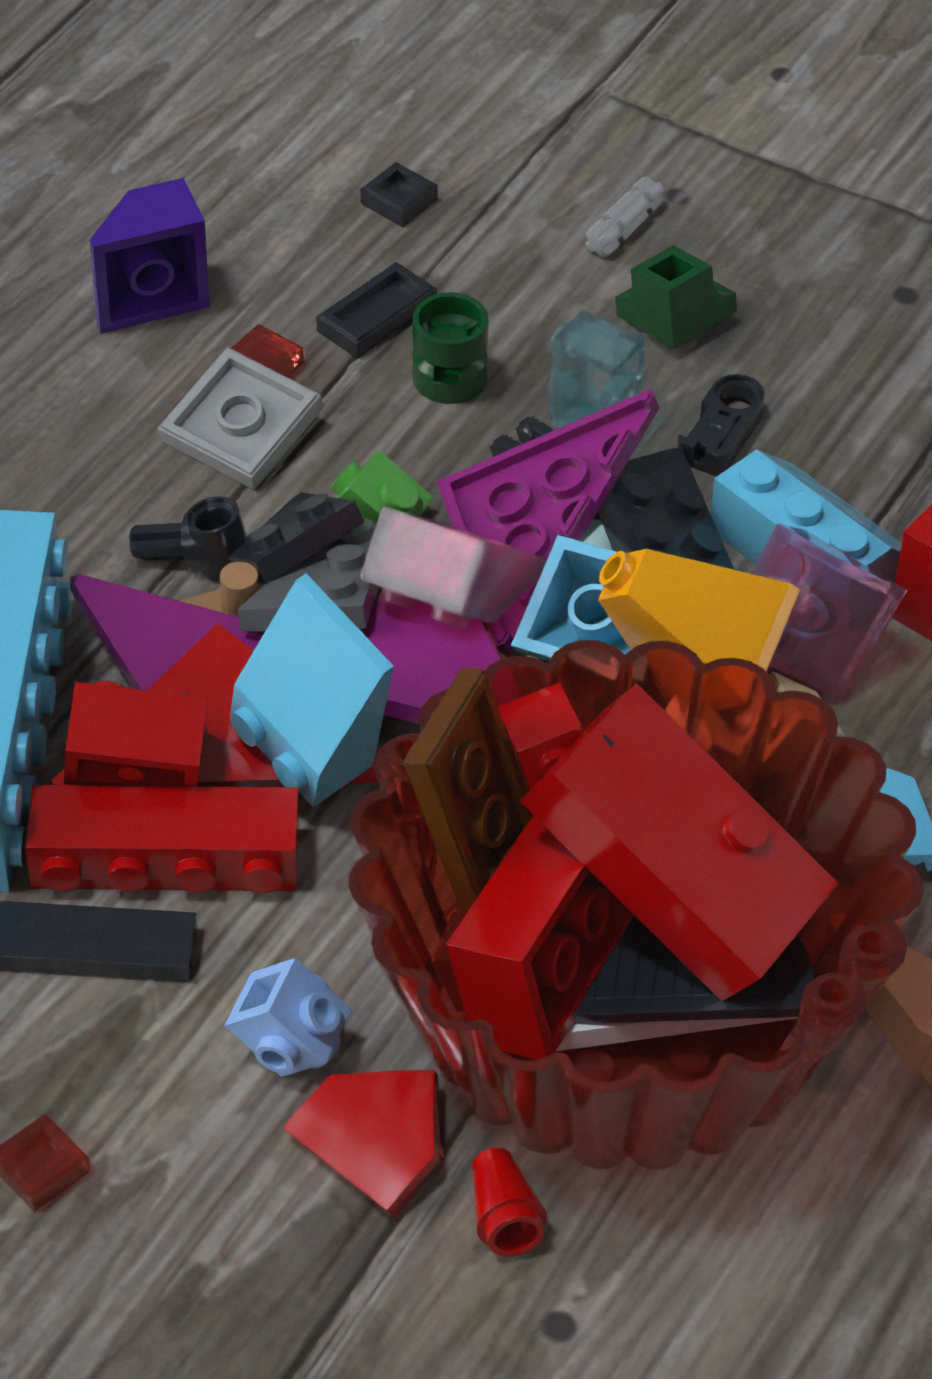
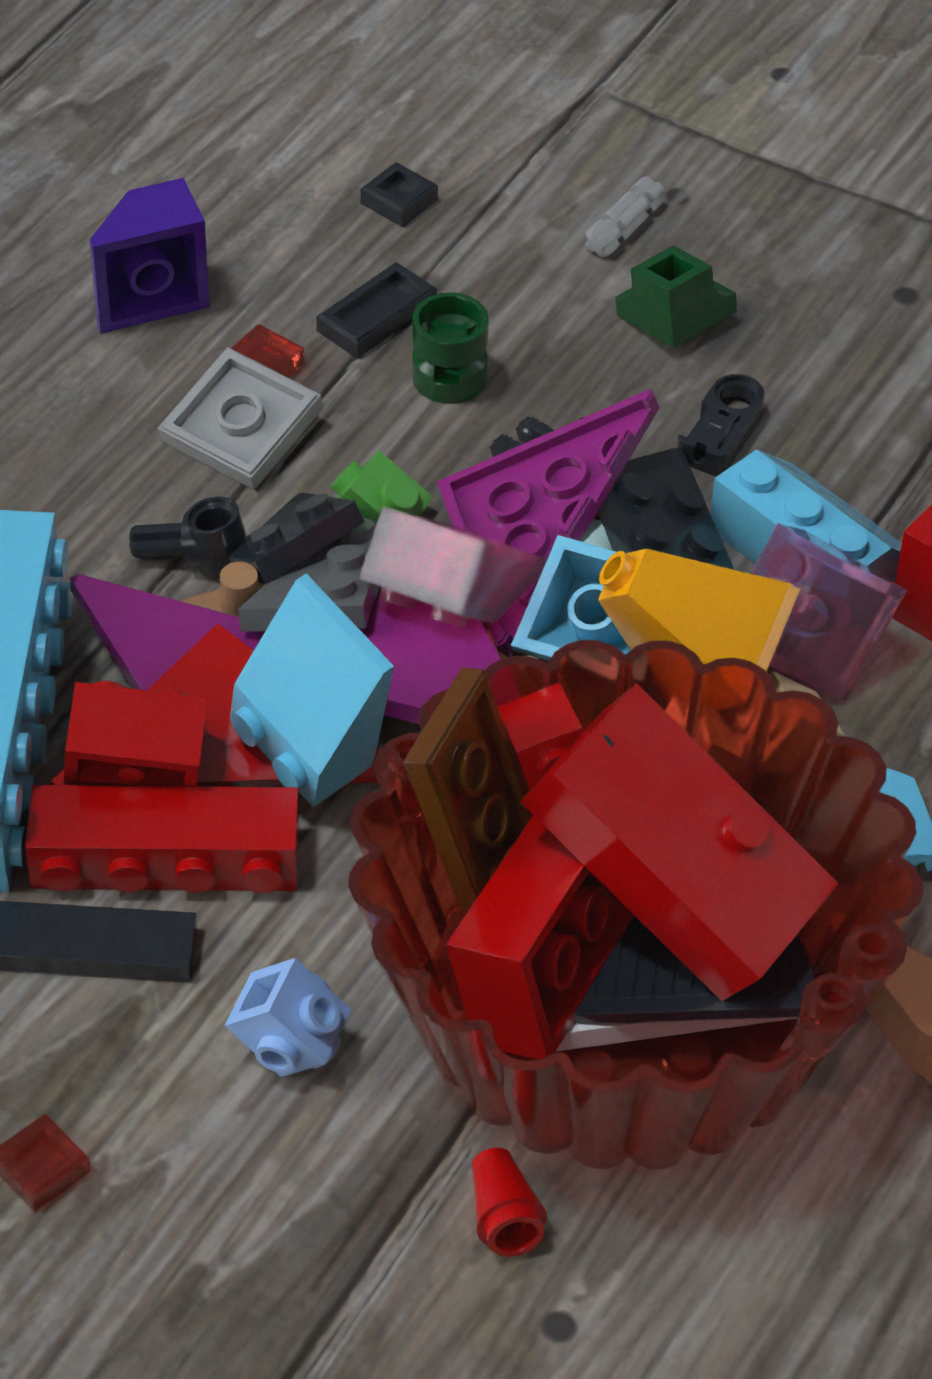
red slope [283,1070,445,1218] -> none
clear light blue window [547,310,647,428] -> none

